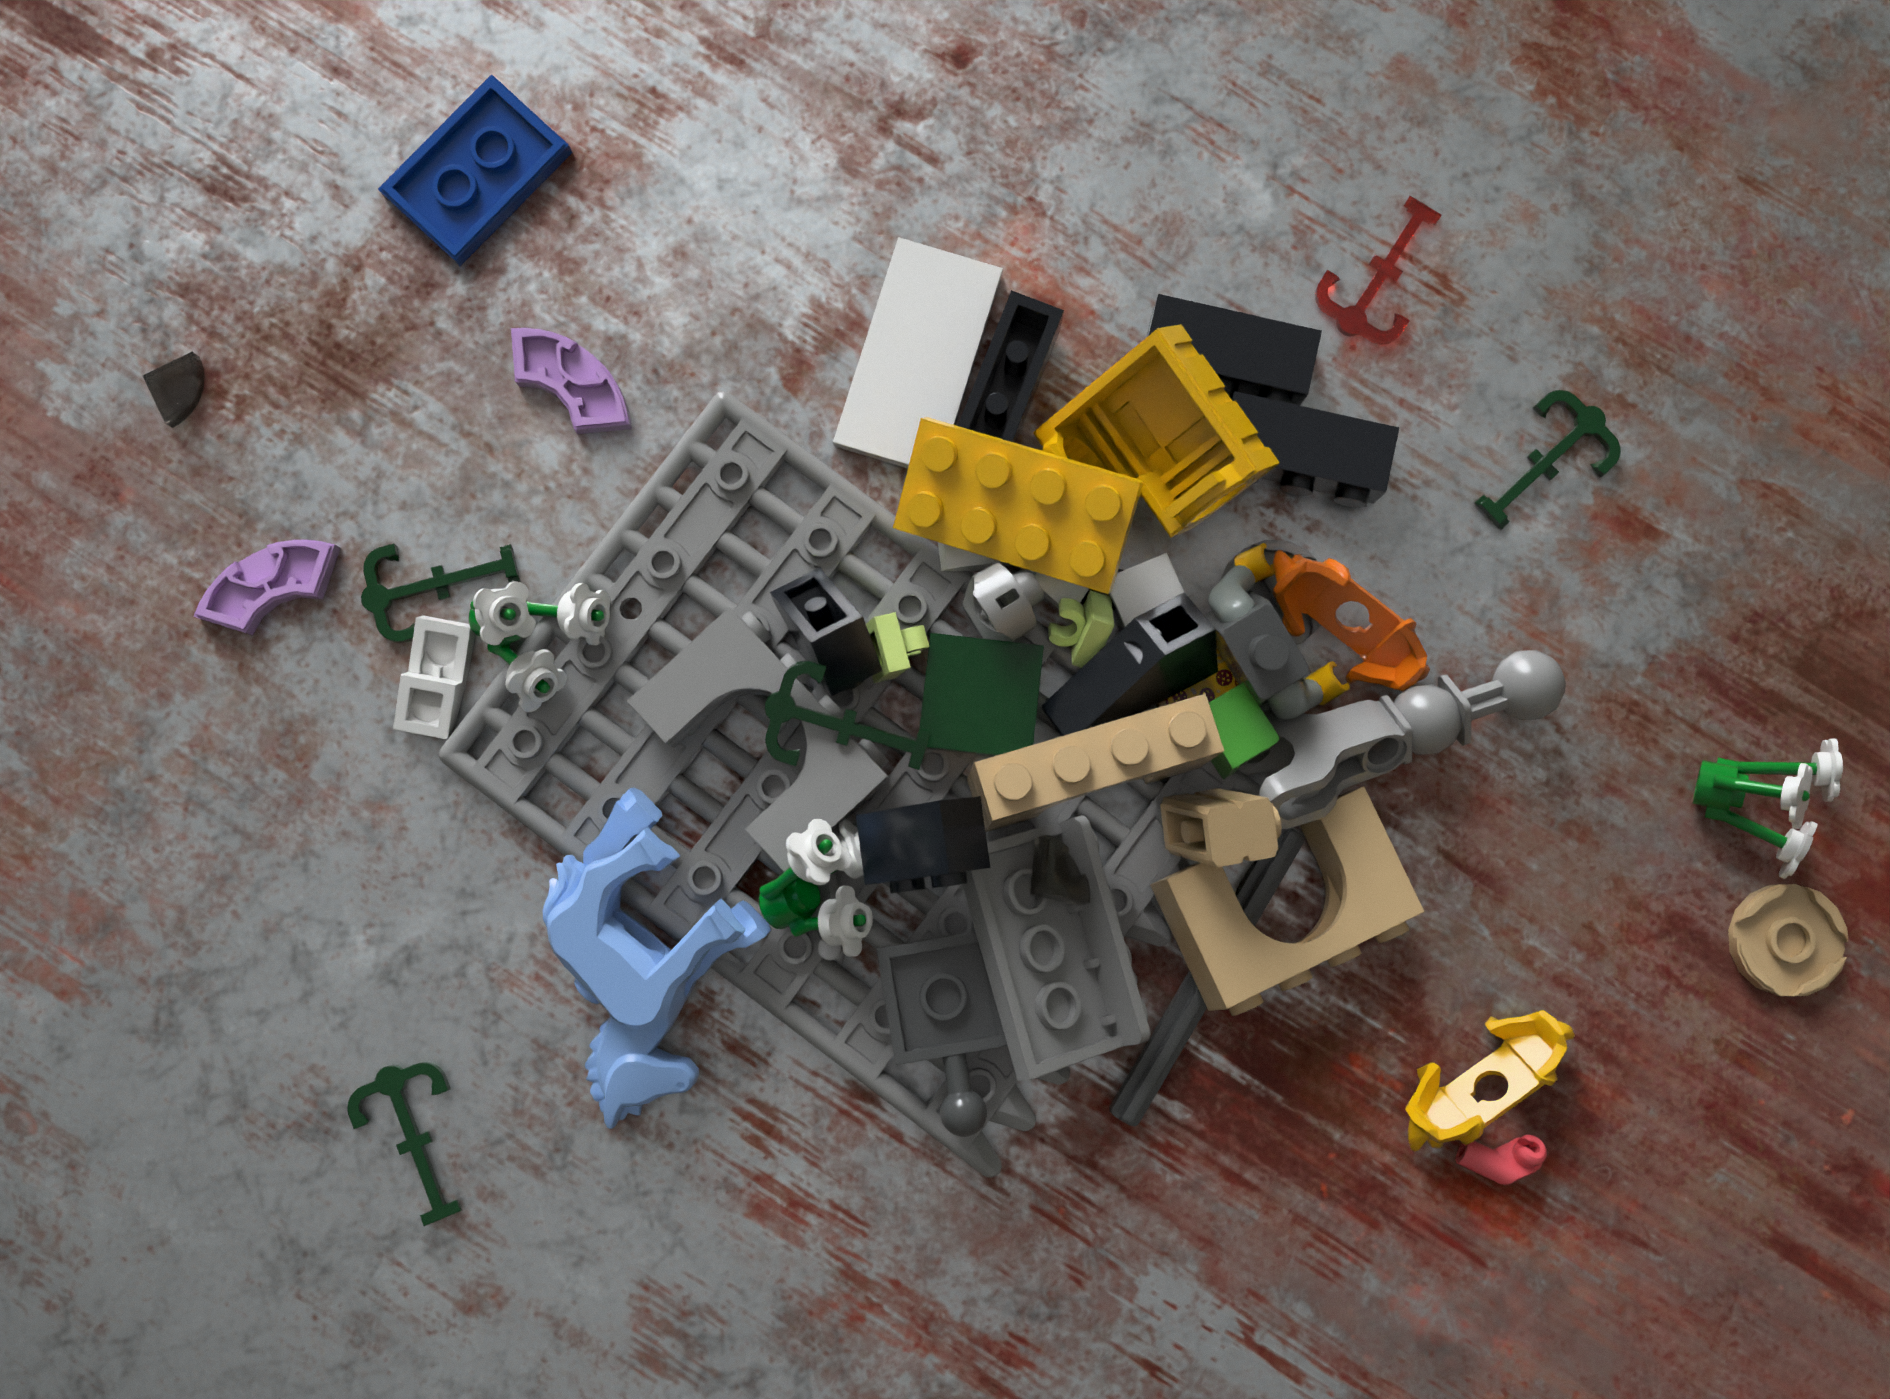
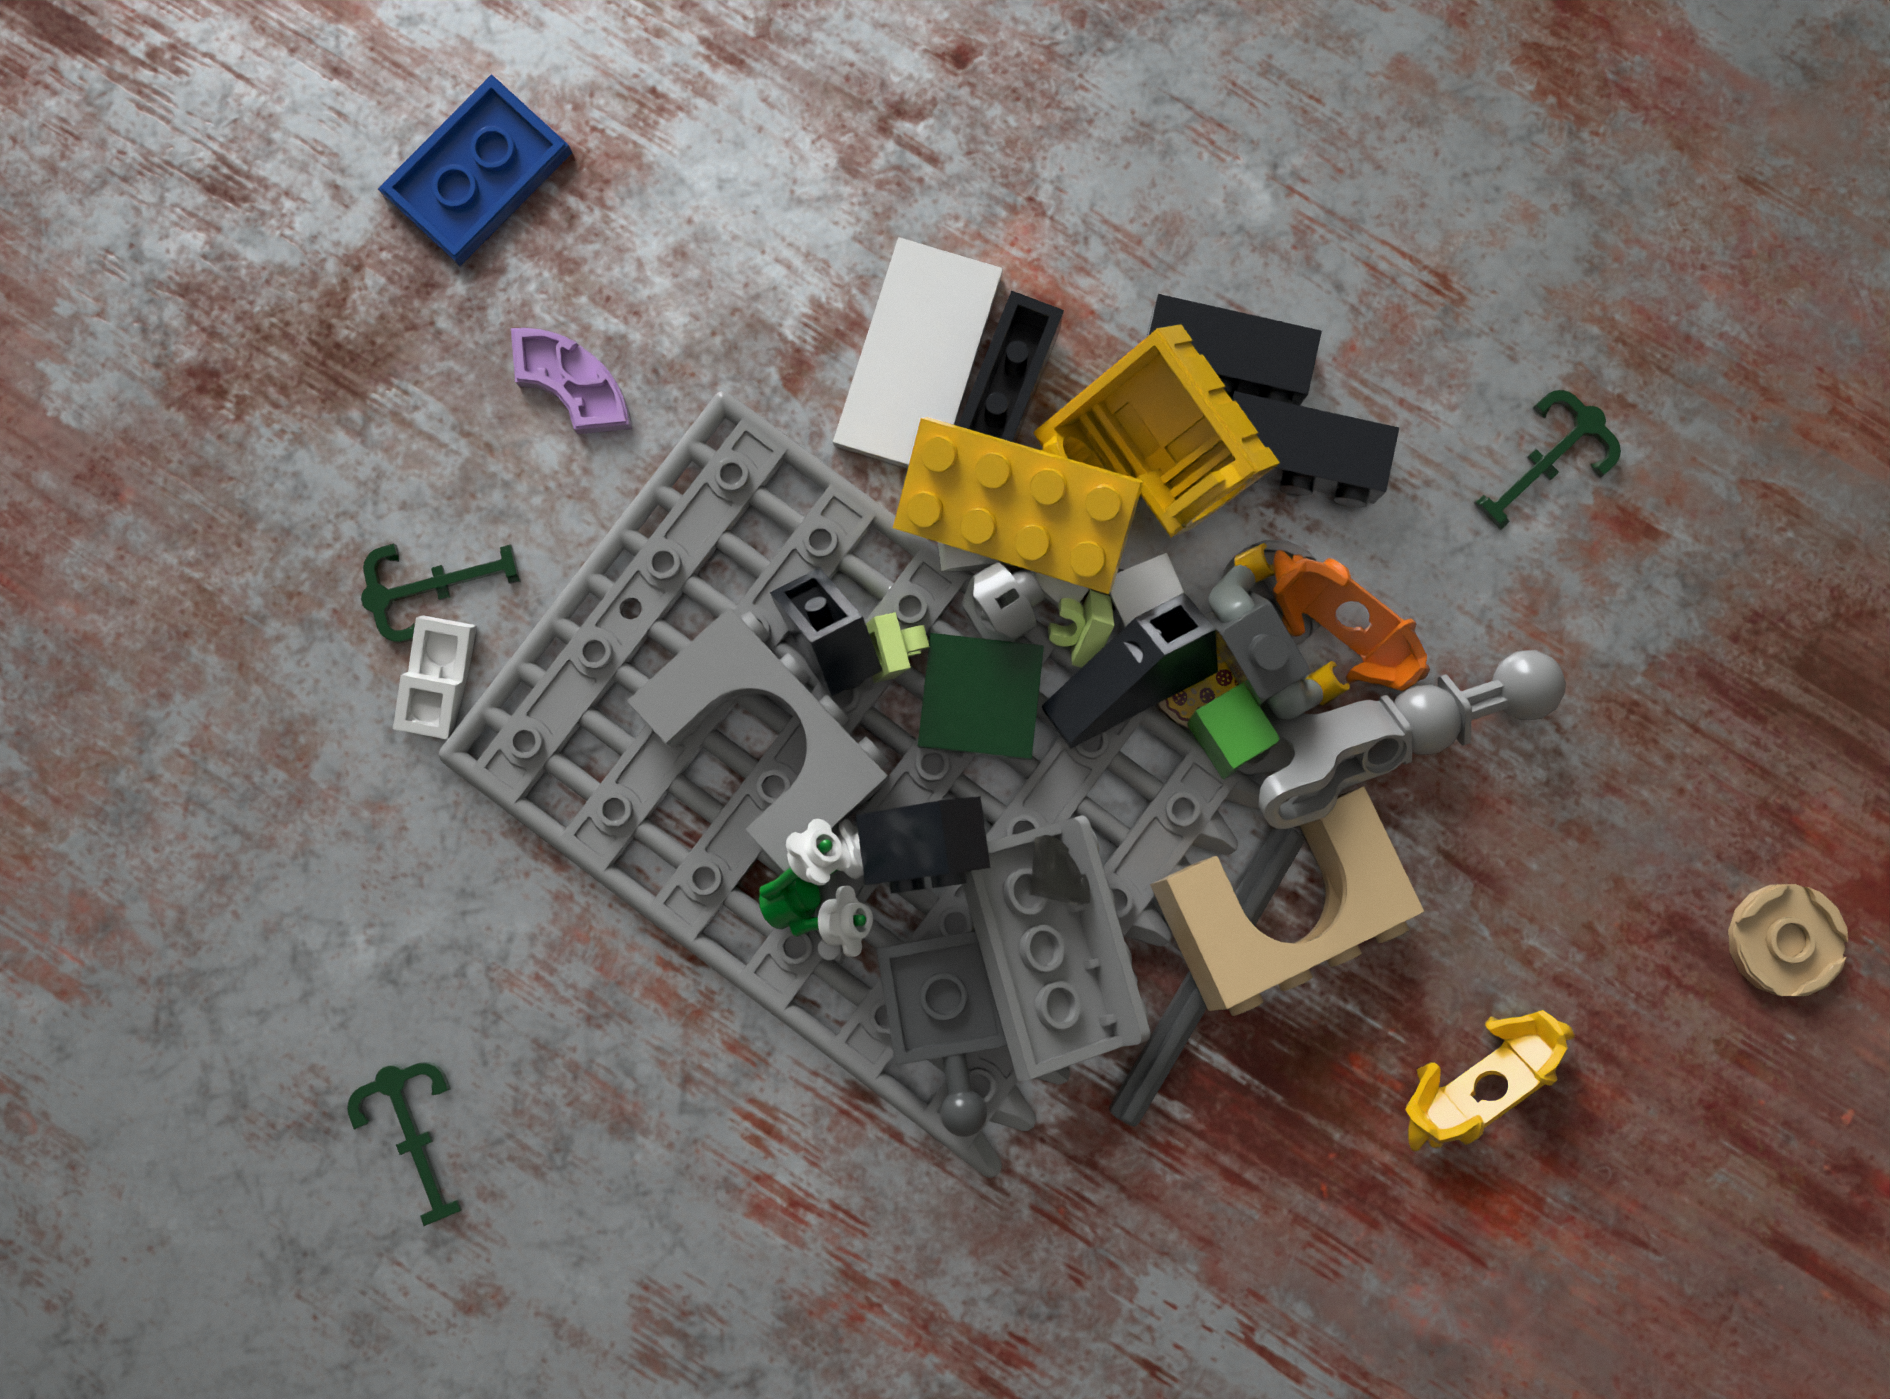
clear smoke tile [142,351,205,428] -> none
lavender tile [193,540,341,636] -> none
white plant [469,581,611,712] -> none
light blue animal [542,787,771,1129] -> none
dark green piece [765,661,931,770] -> none
tan arch [967,693,1224,832] -> none
tan brick [1160,788,1282,868] -> none
clear red piece [1315,196,1442,345] -> none
coral arm [1455,1134,1547,1185] -> none
plant [1692,739,1843,879] -> none

